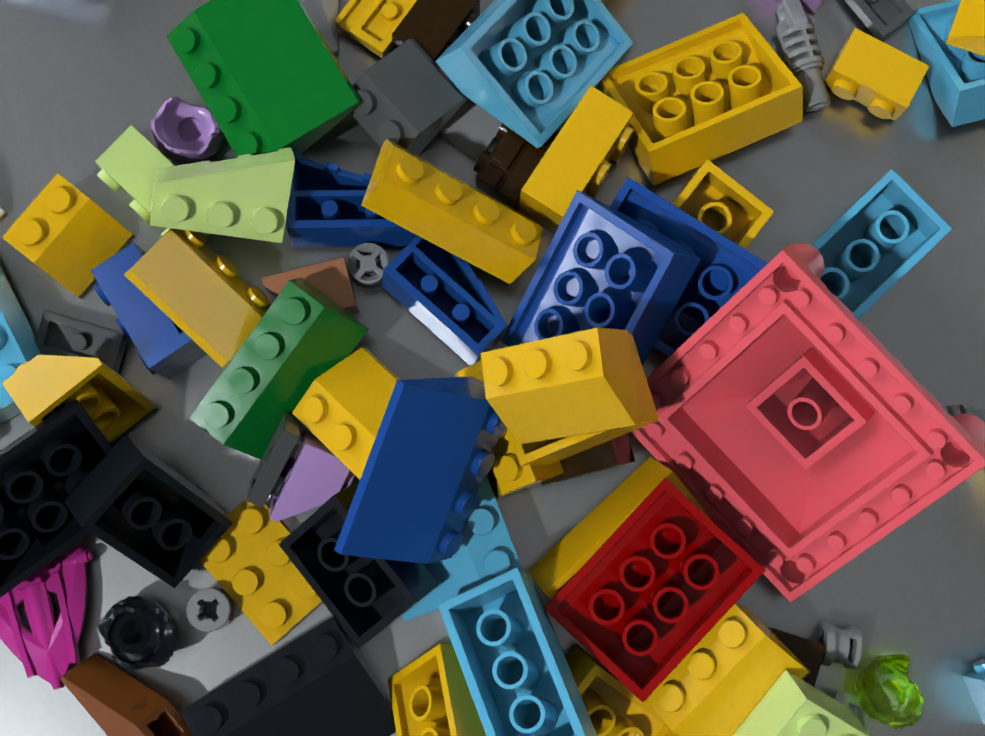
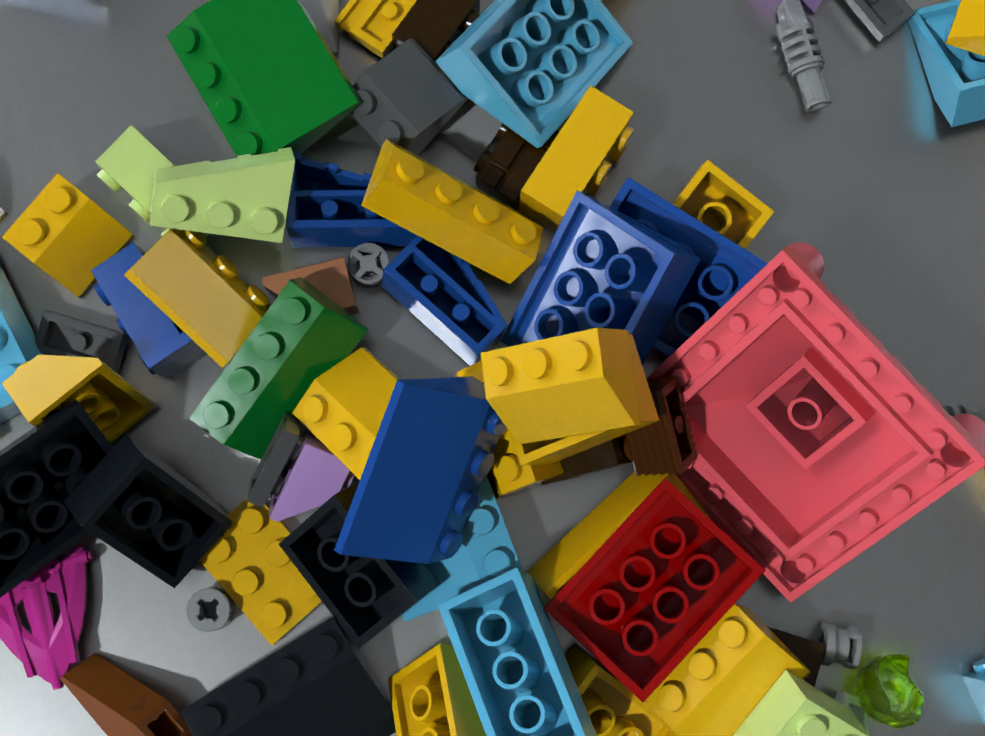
black hair [98,596,177,671] -> none
lavender hair [151,97,223,164] -> none
yellow slope [599,12,803,186] -> none
medium azure brick [812,169,953,320] -> none
yellow brick [824,28,929,121] -> none
none -> reddish brown brick [624,376,698,476]

